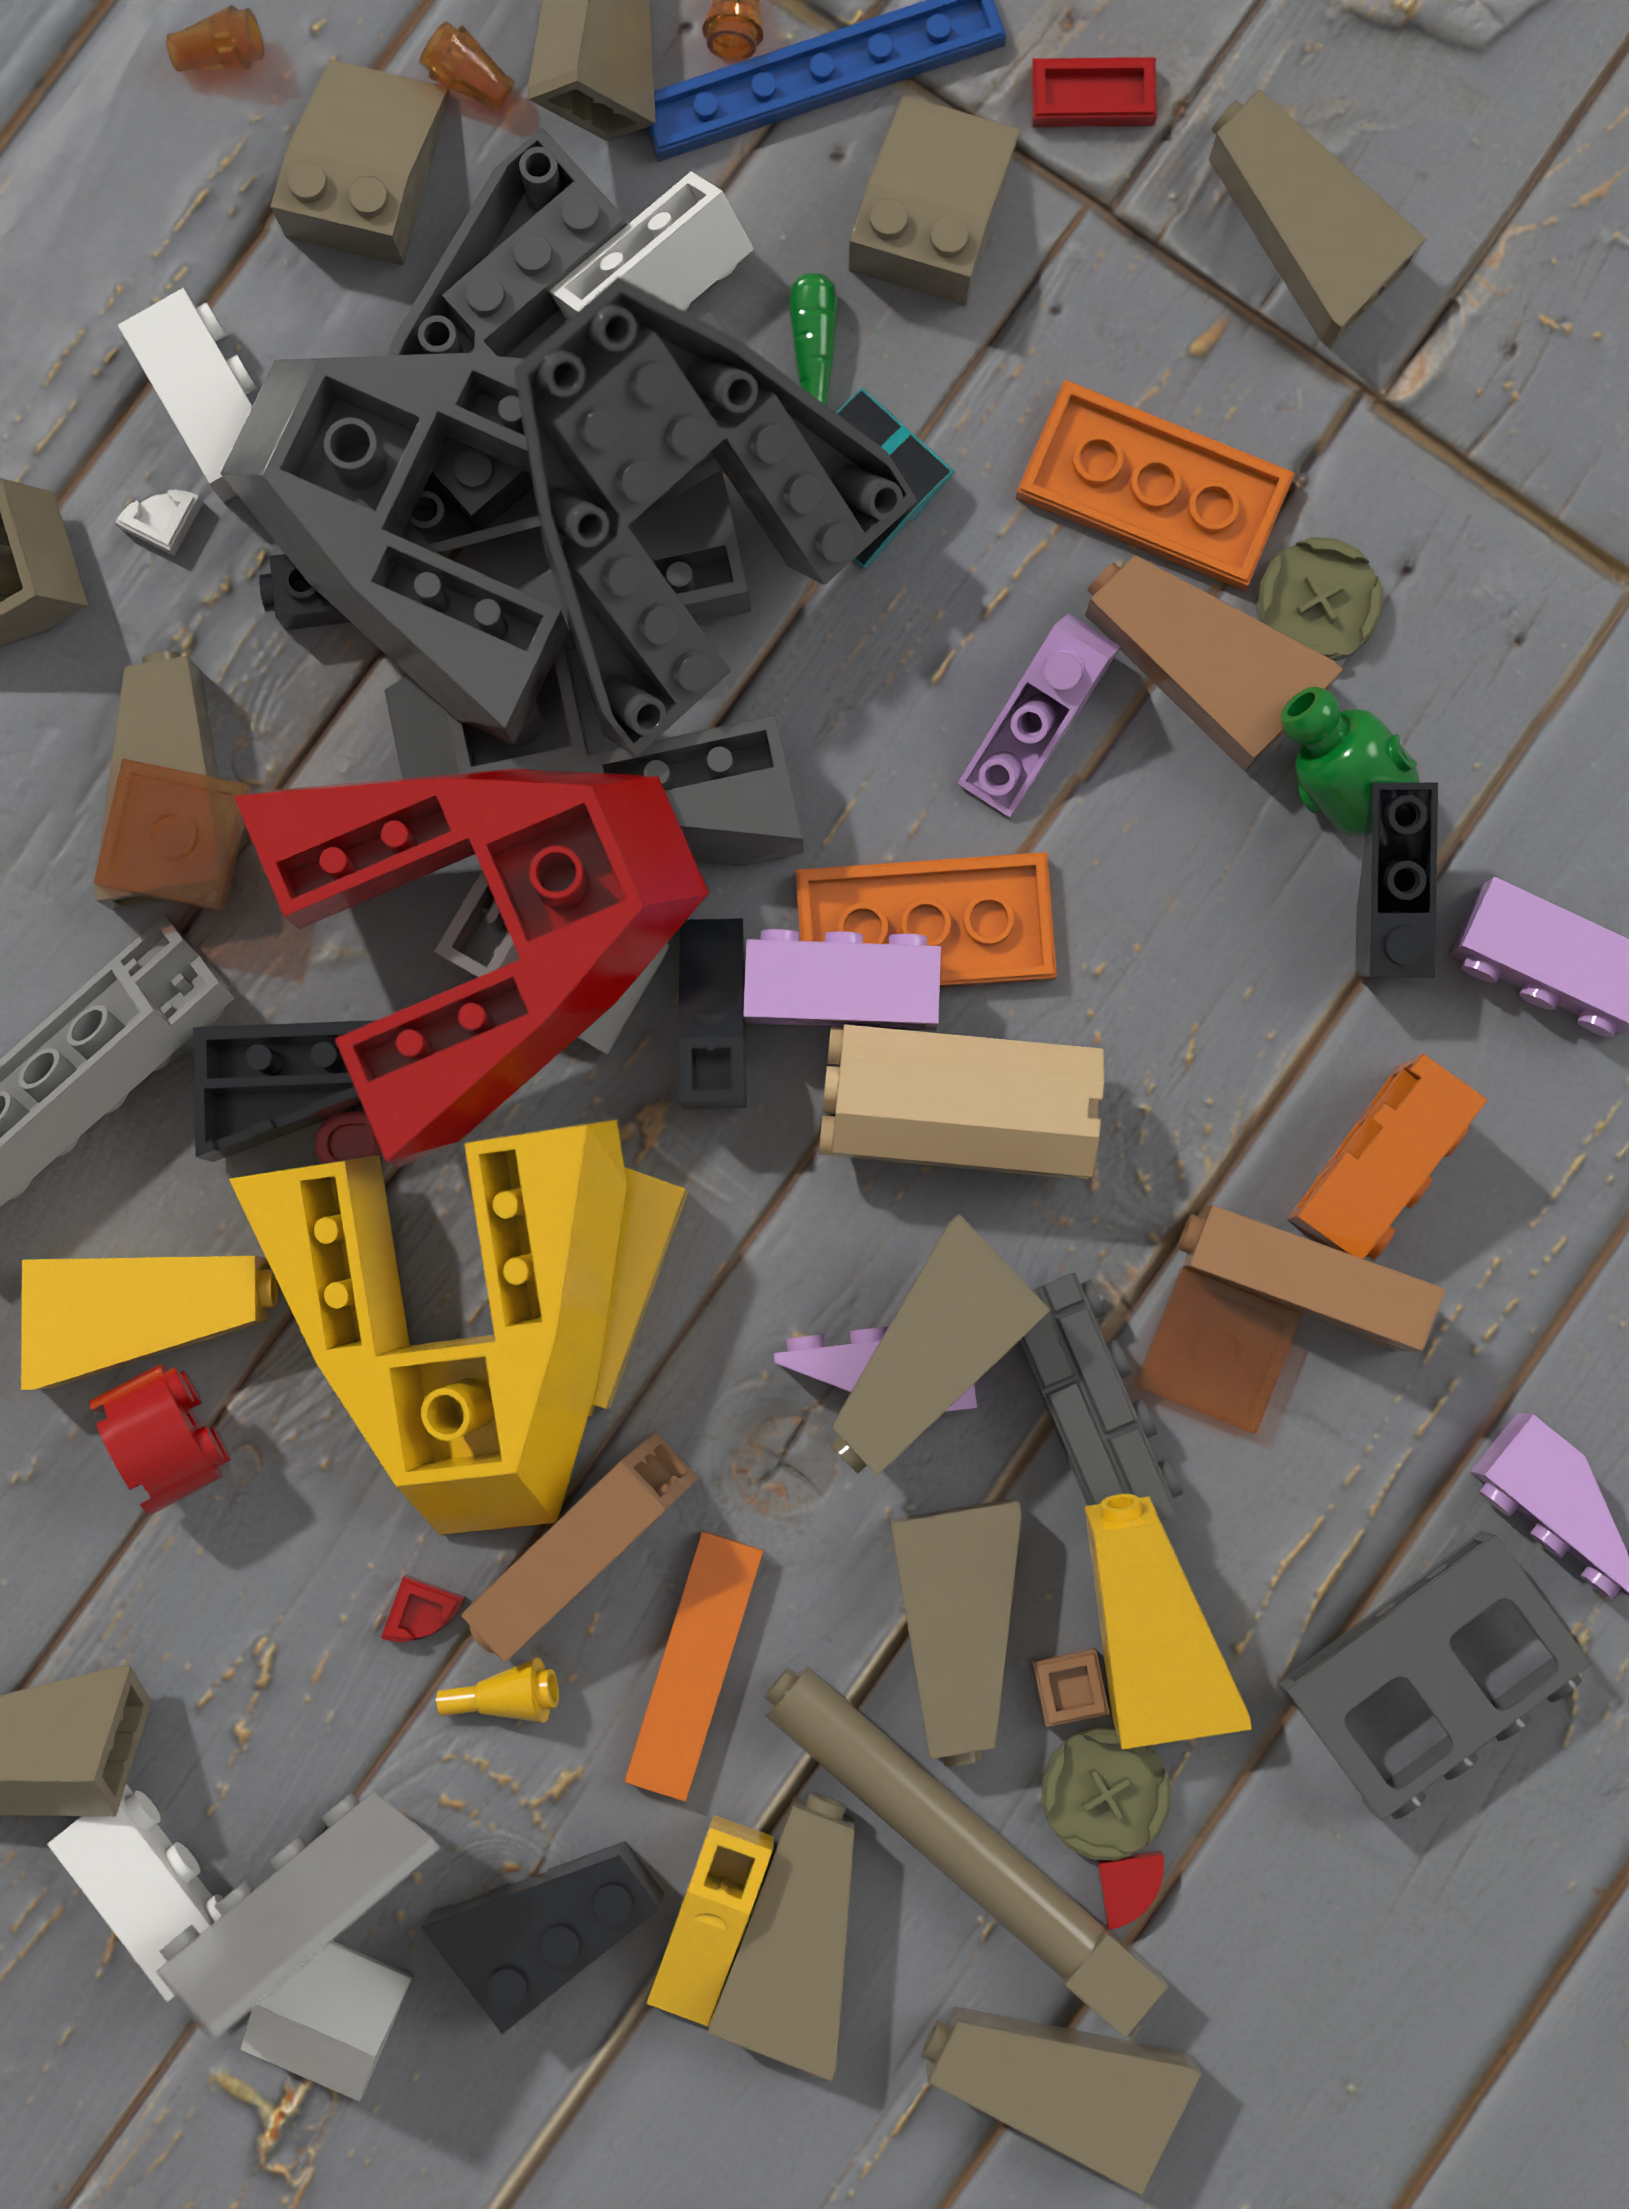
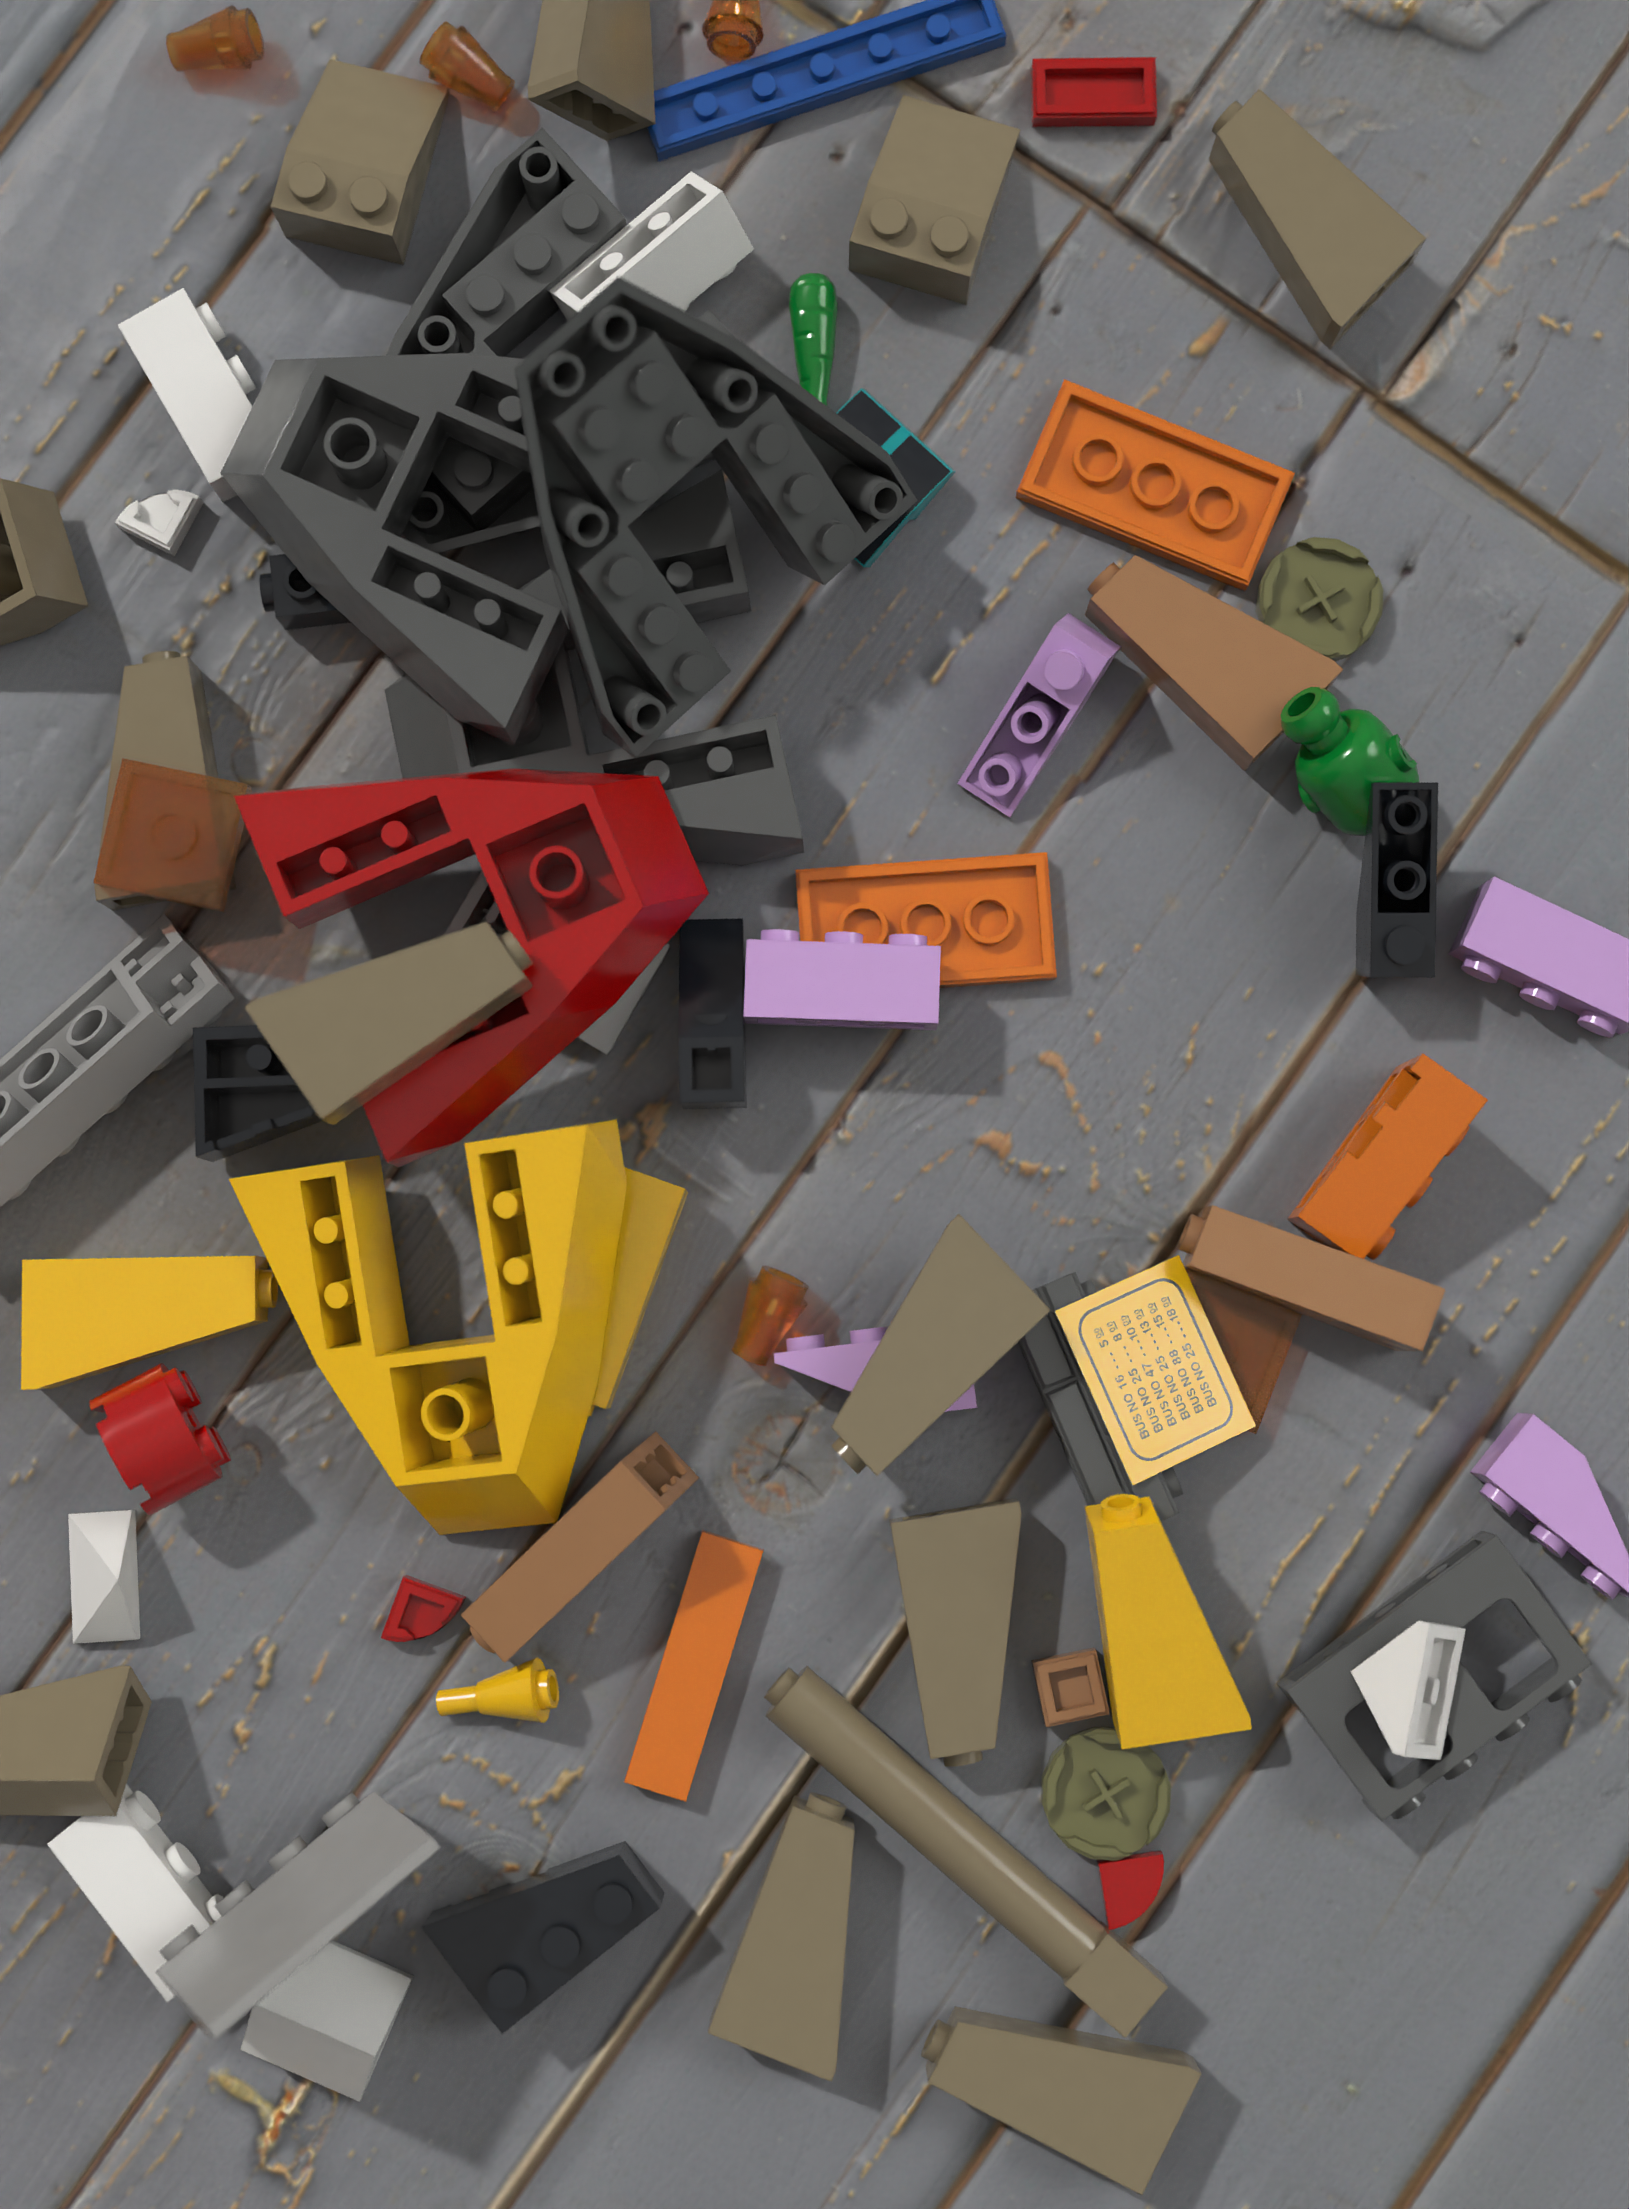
red tile [315,1111,383,1172] -> none
yellow slope [646,1814,774,2026] -> none
tan brick [819,1025,1104,1180] -> none
none -> white slope [68,1510,140,1644]
none -> dark tan slope [244,922,533,1125]
none -> clear orange cone [731,1266,809,1366]
none -> yellow sticker [1055,1255,1256,1486]
none -> white slope [1351,1621,1466,1760]

